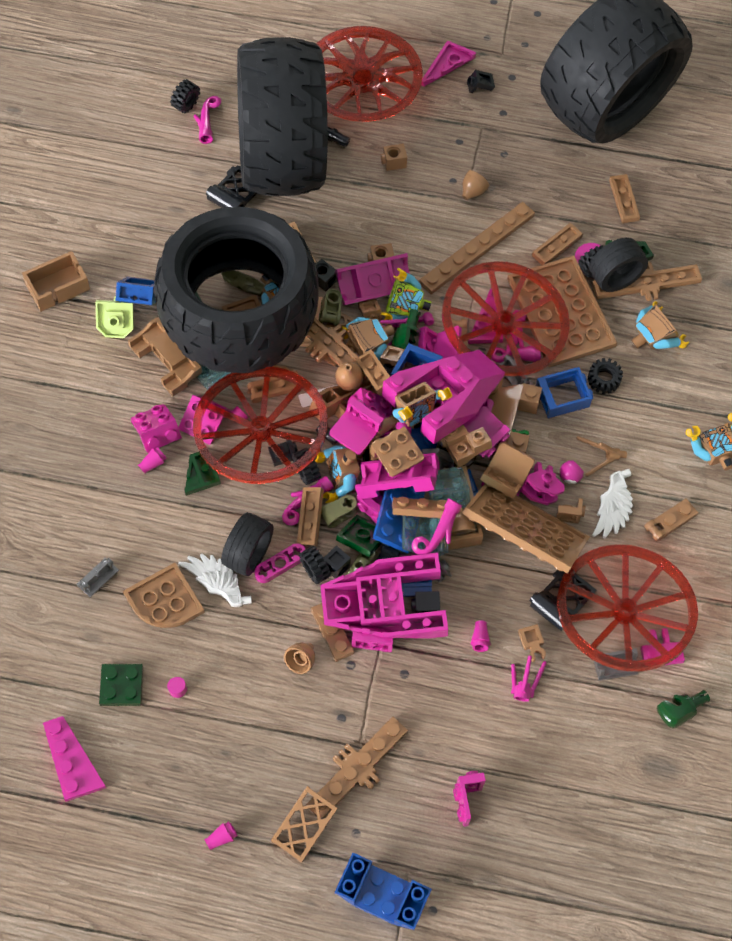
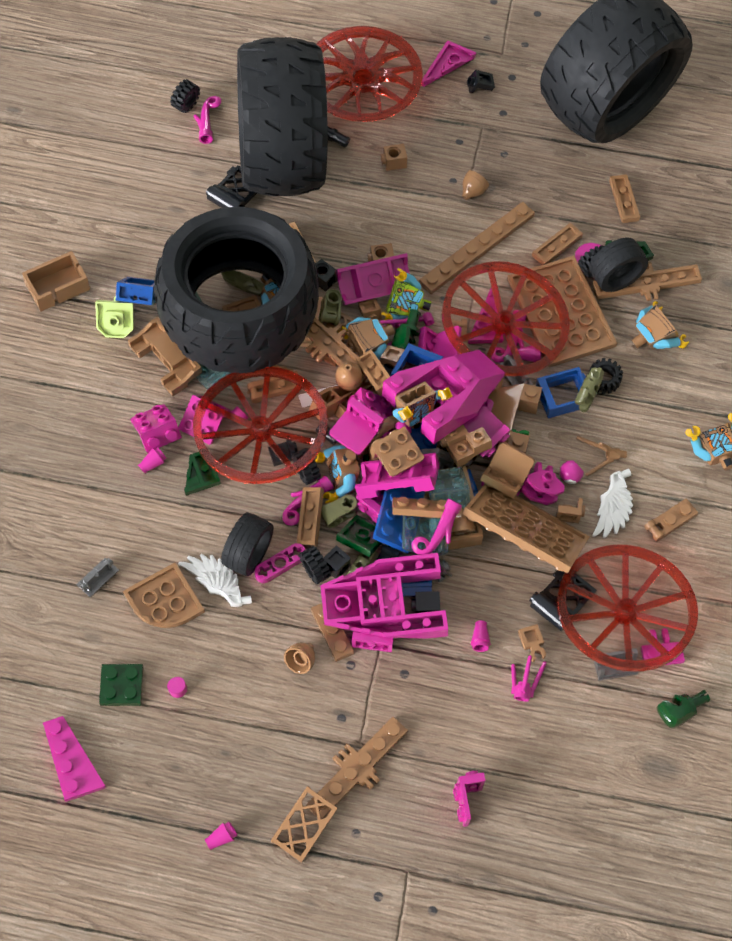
blue slope [335,853,432,930] -> none
none -> olive hinge [575,367,604,413]

